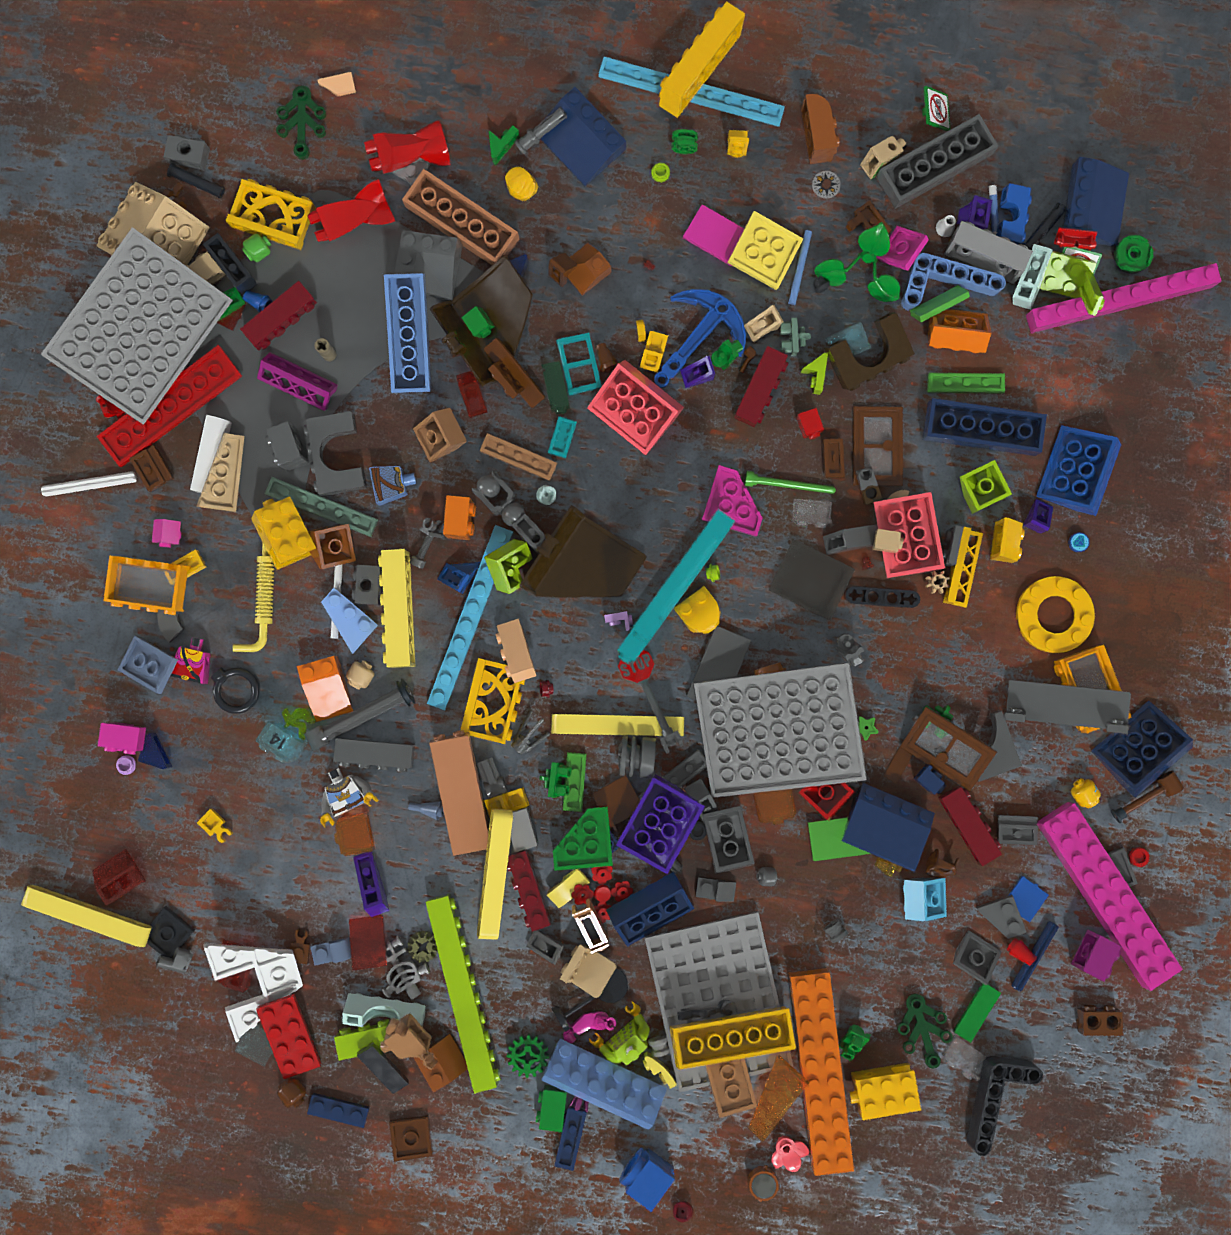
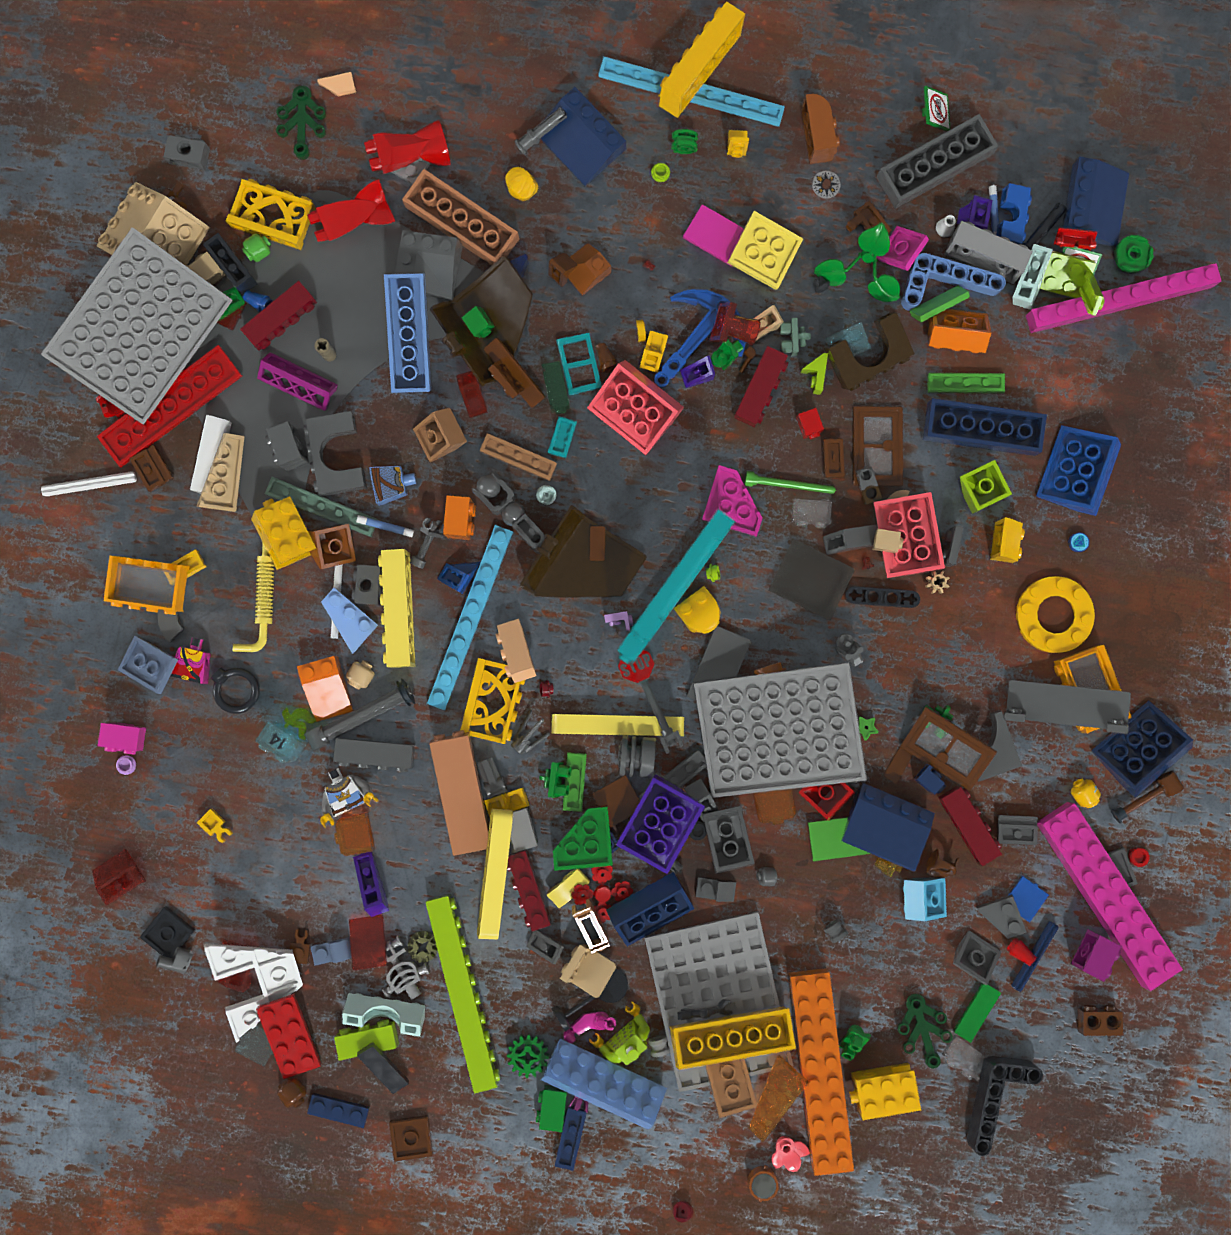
light yellow beam [21,885,152,947] -> none
clear blue slope [138,733,173,770] -> none
dark pink brick [152,519,181,548] -> none
black pin [167,163,225,199] -> none
medium nougat torso [380,1013,438,1069] -> none
sand blue cone [408,801,444,820] -> none
dark orange slope [414,1033,468,1093] -> none
lime brick [484,539,533,594] -> none
green slope [489,125,520,165] -> none
blue piece [619,1148,675,1212] -> none
light yellow slope [643,1052,677,1089] -> none
medium blue bar [788,230,812,305] -> none
tan torso [860,136,906,179] -> none
yellow fence [943,527,983,608] -> none
dark purple slope [1023,499,1053,534] -> none
none -> medium blue bar [356,515,414,537]
none -> reddish brown sticker [590,526,605,561]
none -> clear red plant [709,302,761,346]

